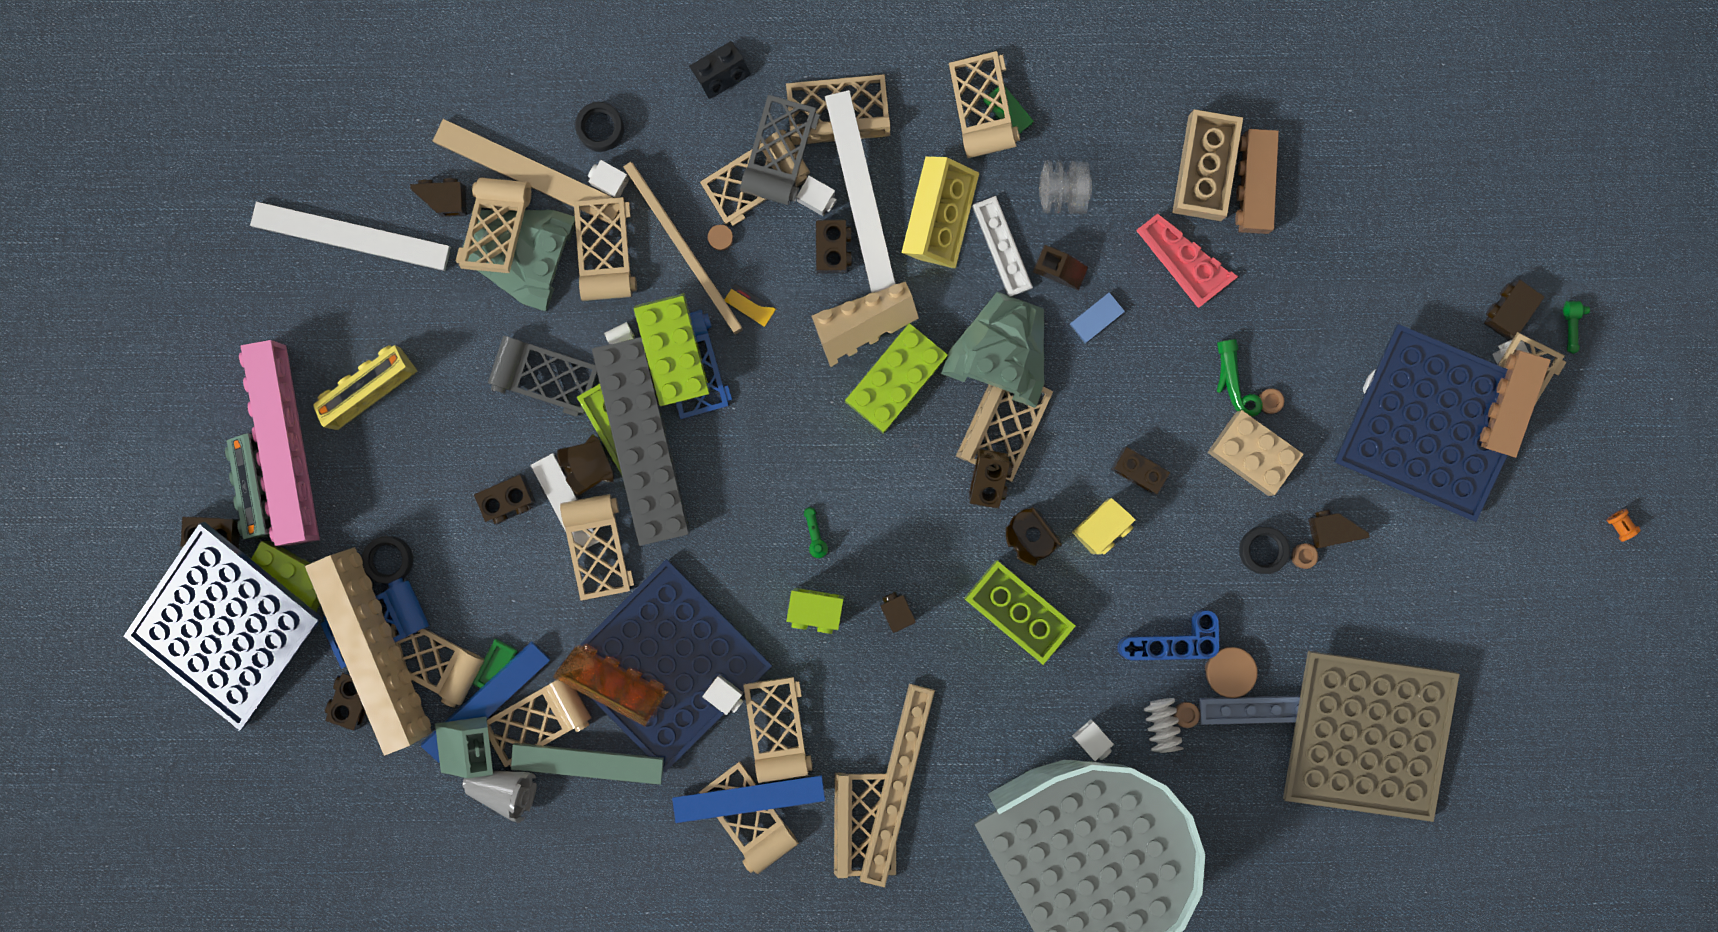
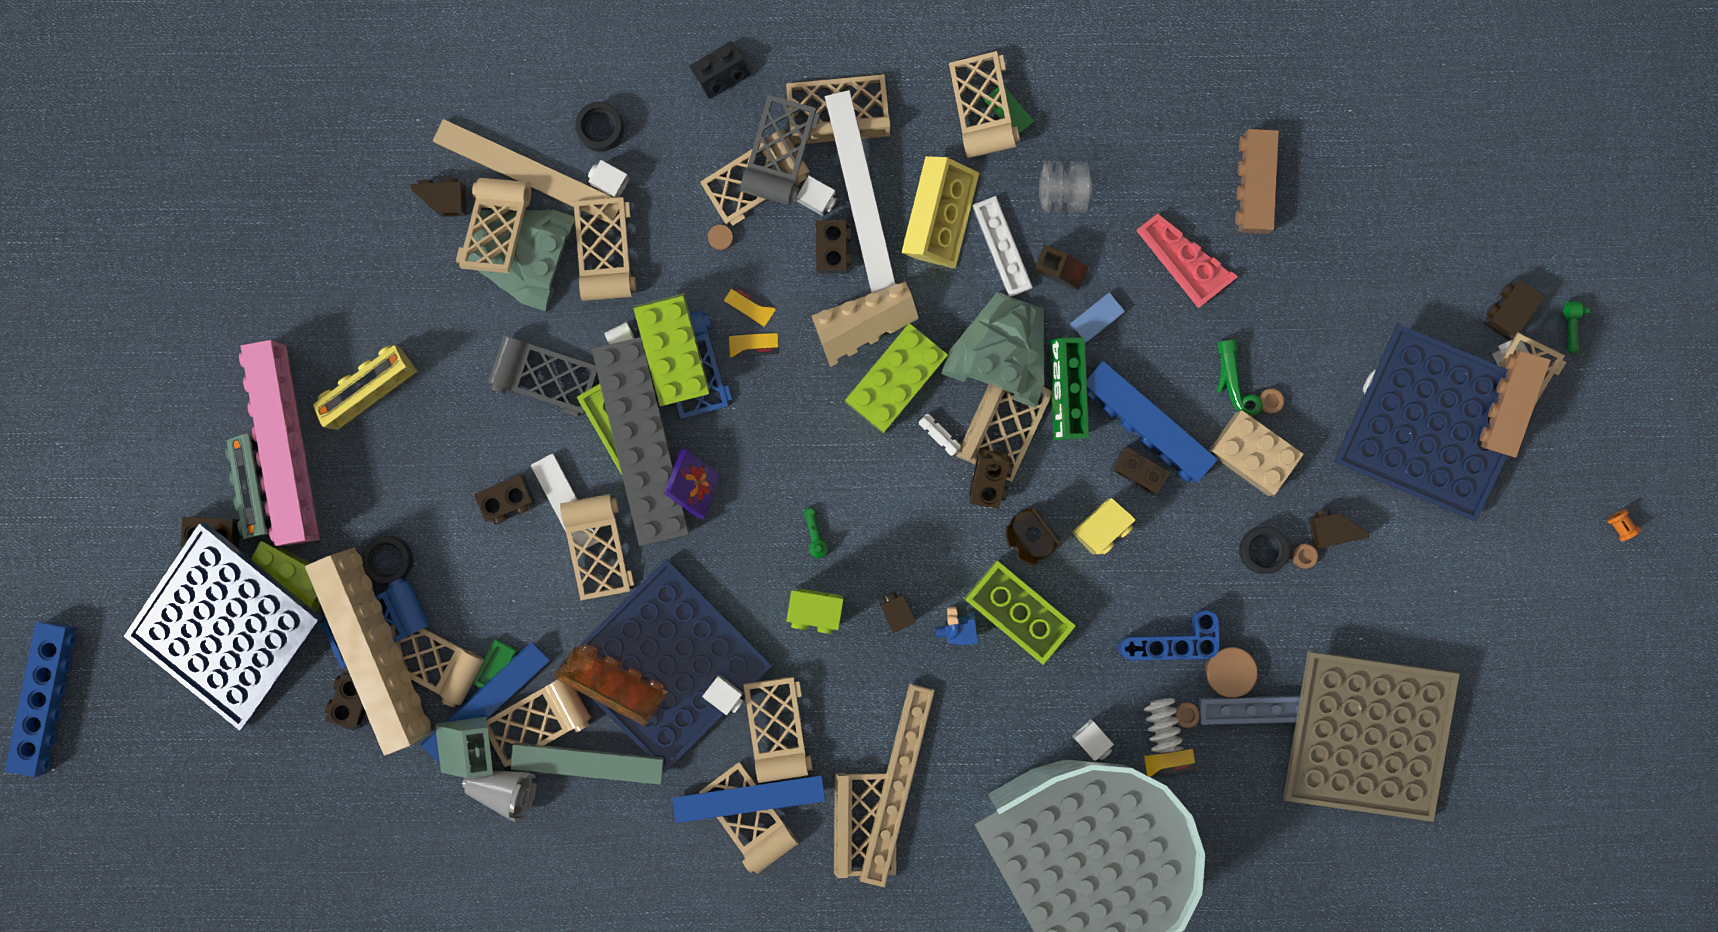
white tile [250,202,451,271] -> none
dark brown piece [557,434,614,496] -> none
tan tile [623,162,743,335] -> none
tan brick [1172,109,1243,221] -> none
none -> blue brick [4,621,77,777]
none -> dark purple tile [664,449,720,519]
none -> yellow sticker [729,333,779,357]
none -> white axle [919,414,961,456]
none -> blue piece [935,607,978,645]
none -> green brick [1049,337,1089,440]
none -> blue brick [1086,361,1218,483]
none -> yellow sticker [1144,749,1196,777]

